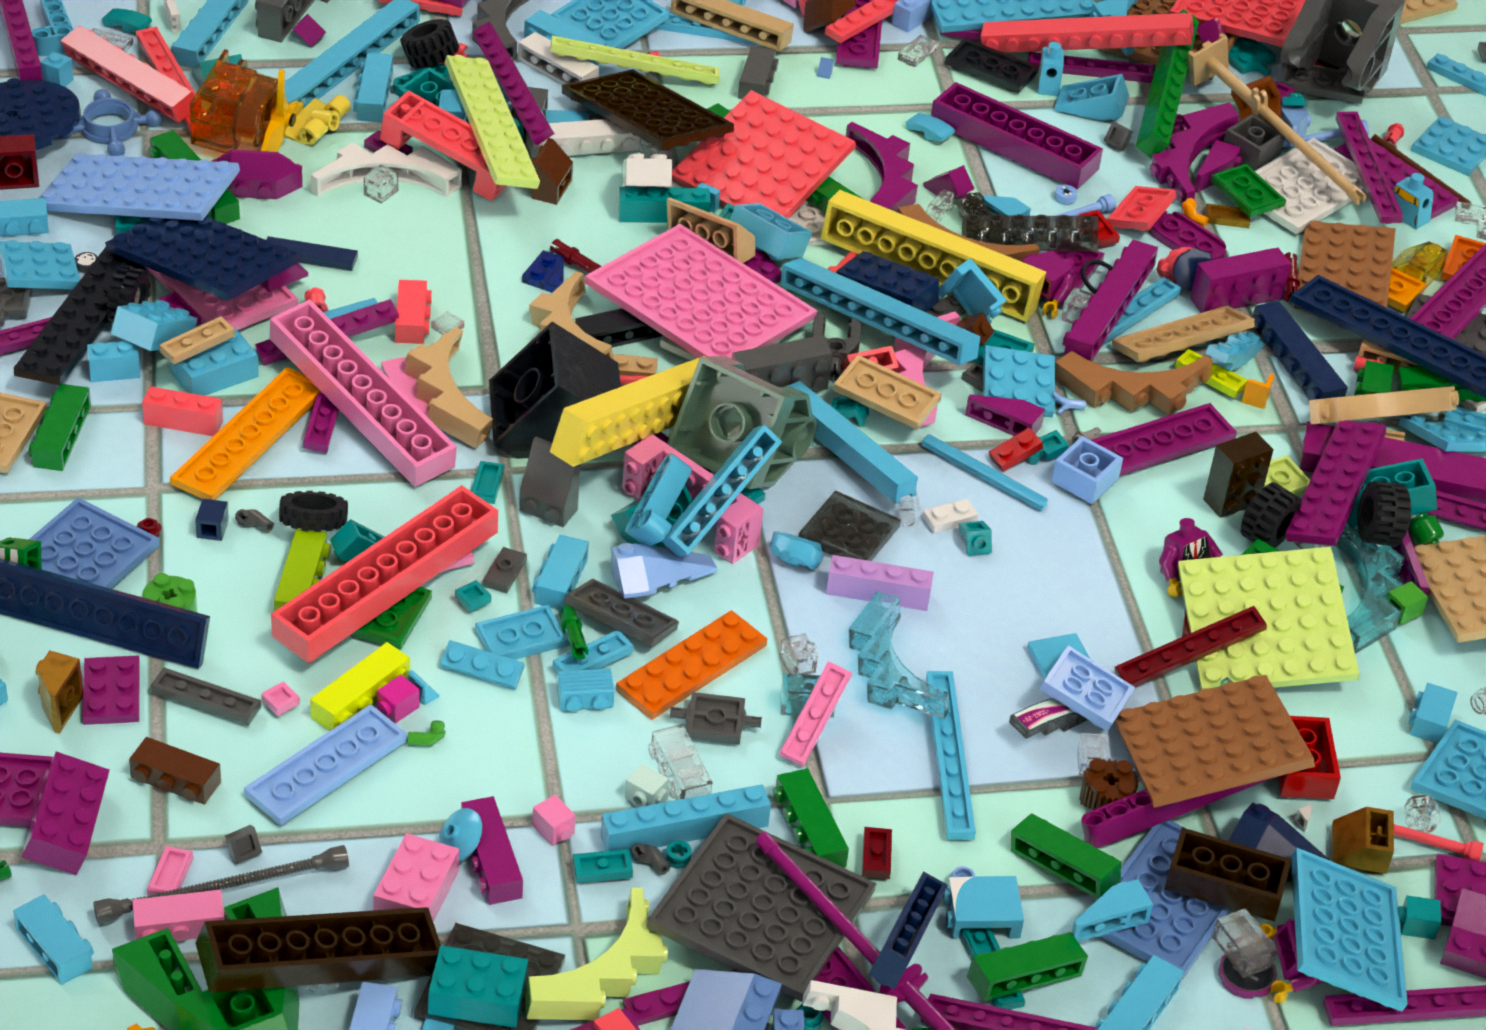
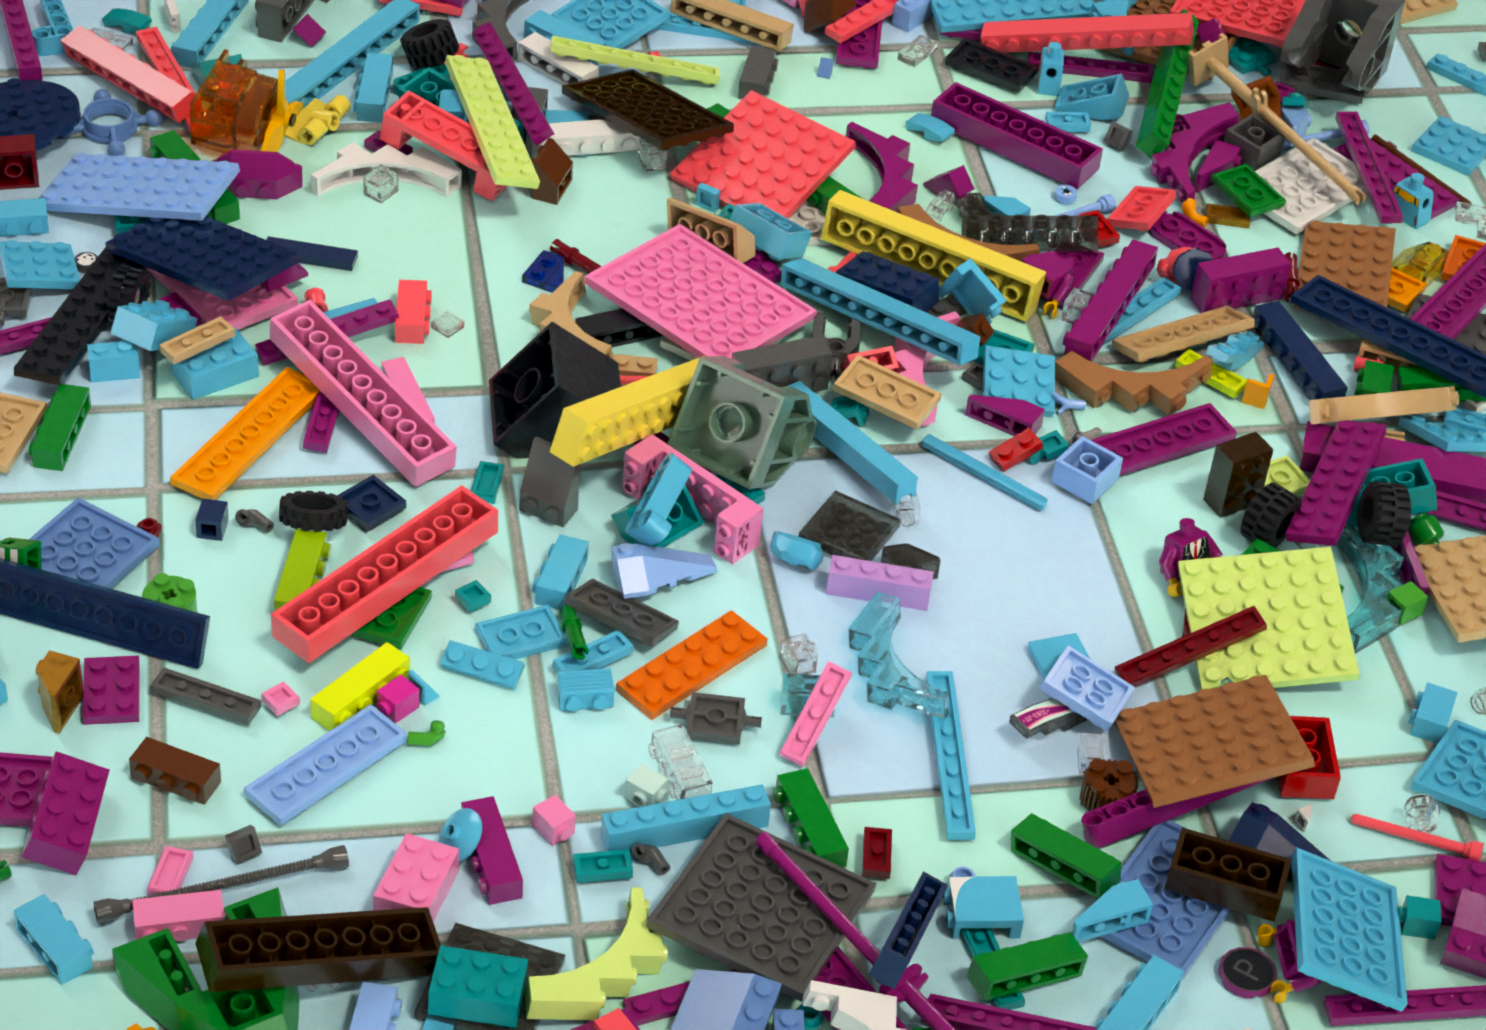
medium azure brick [40,52,74,87] -> none
coral brick [142,386,223,436] -> none
teal slope [330,519,384,562] -> none
tan arch [404,326,493,449] -> none
dark grey plate [483,547,527,593] -> none
teal brick [618,186,711,223] -> none
white brick [623,154,672,188] -> none
medium azure brick [661,425,782,557] -> none
teal bush [666,840,692,869] -> none
white plate [922,499,979,534] -> none
teal bracket [959,521,992,556] -> none
black piece [1081,260,1113,294] -> none
clear brick [1212,908,1277,978] -> none
pearl gold slope [1331,806,1394,874] -> none
coral pin [1383,123,1404,145] -> none
none -> dark blue plate [336,475,406,531]
none -> clear smoke slope [881,543,941,579]
none -> medium azure plate [1045,112,1091,132]

